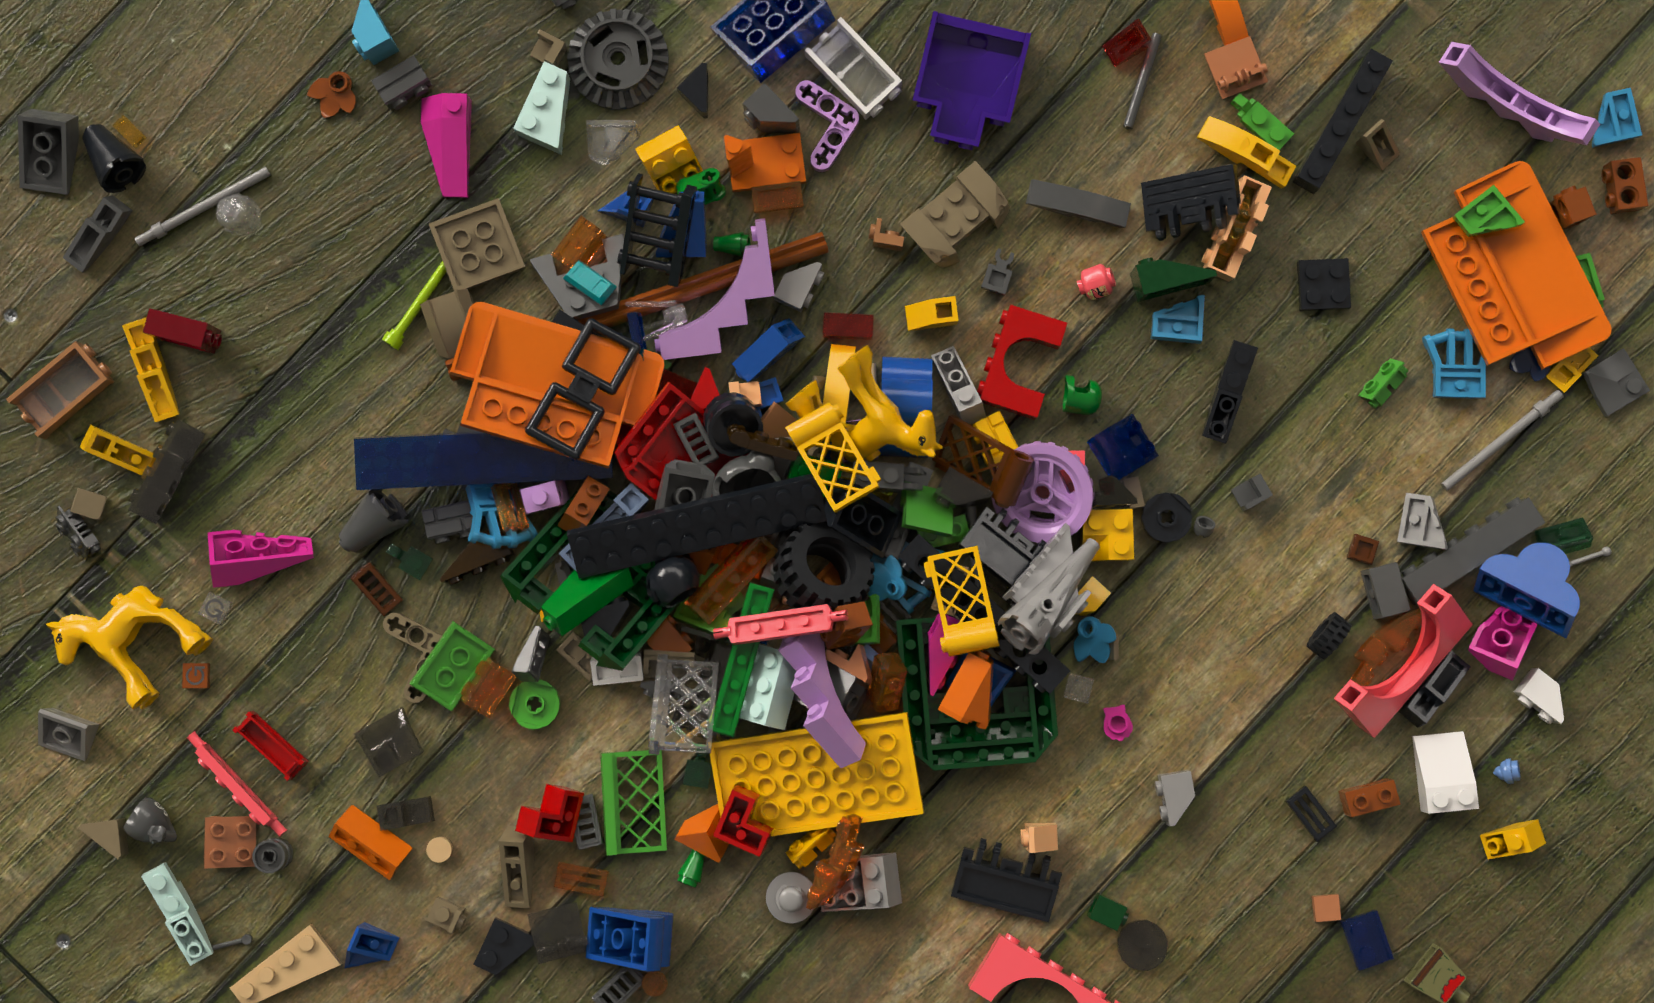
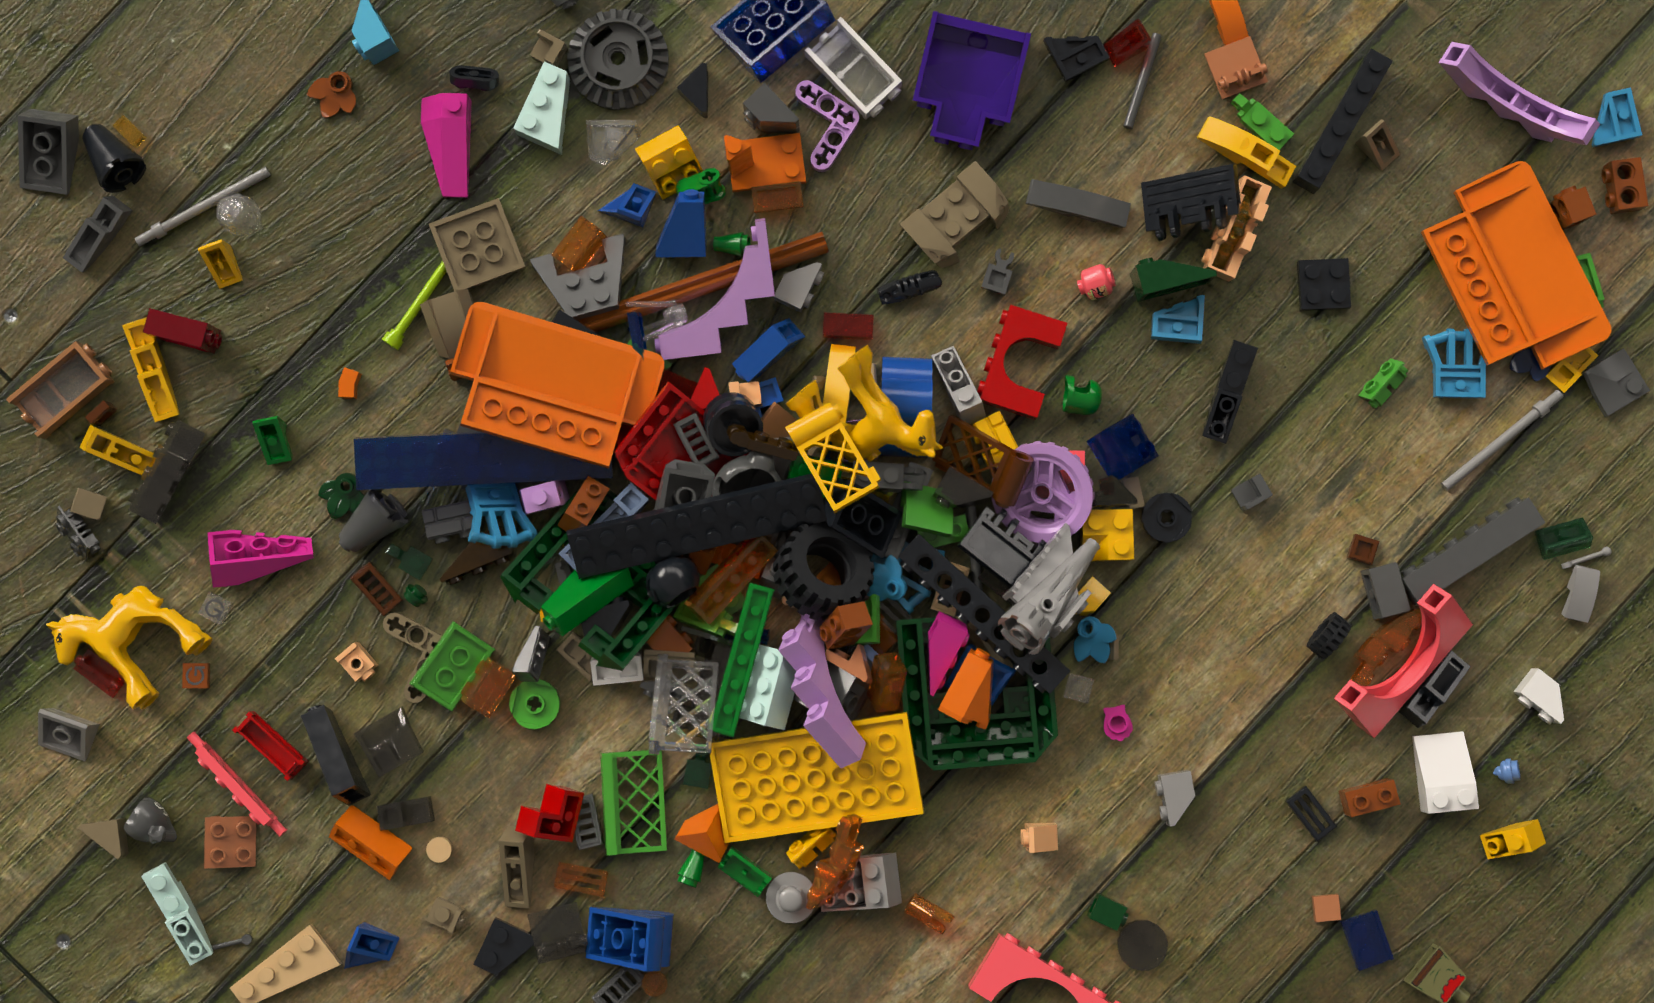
dark grey wheel [252,838,293,873] -> none
dark grey brick [371,55,432,110] -> none
clear orange tile [491,483,529,532] -> none
black bar [525,318,641,460] -> none
teal tile [563,260,617,305] -> none
black fence [617,173,697,287] -> none
coral plate [713,604,848,645] -> none
red brick [713,785,774,857] -> none
medium nougat bracket [869,218,904,251] -> none
yellow slope [905,296,959,331] -> none
yellow piece [924,546,1000,657] -> none
black hinge [951,838,1062,922] -> none
dark grey hinge [1194,516,1215,538] -> none
light grey wing [1397,493,1448,550] -> none
bright green wing [1452,185,1525,237] -> none
dark pink wedge [1468,606,1538,681] -> none
brick [1473,543,1580,638] -> none
none -> clear red hinge [73,648,125,698]
none -> reddish brown tile [85,400,117,426]
none -> yellow slope [198,239,243,289]
none -> green slope [252,416,293,465]
none -> black slope [301,705,371,806]
none -> dark green plate [318,473,365,519]
none -> light nougat brick [335,642,378,682]
none -> orange piece [338,367,362,399]
none -> dark green plate [404,584,428,607]
none -> black plate [449,65,499,91]
none -> green hinge [717,846,772,897]
none -> black hinge [877,270,942,305]
none -> clear orange hinge [904,892,954,935]
none -> black wing [1043,36,1110,82]
none -> light grey slope [1561,565,1600,623]

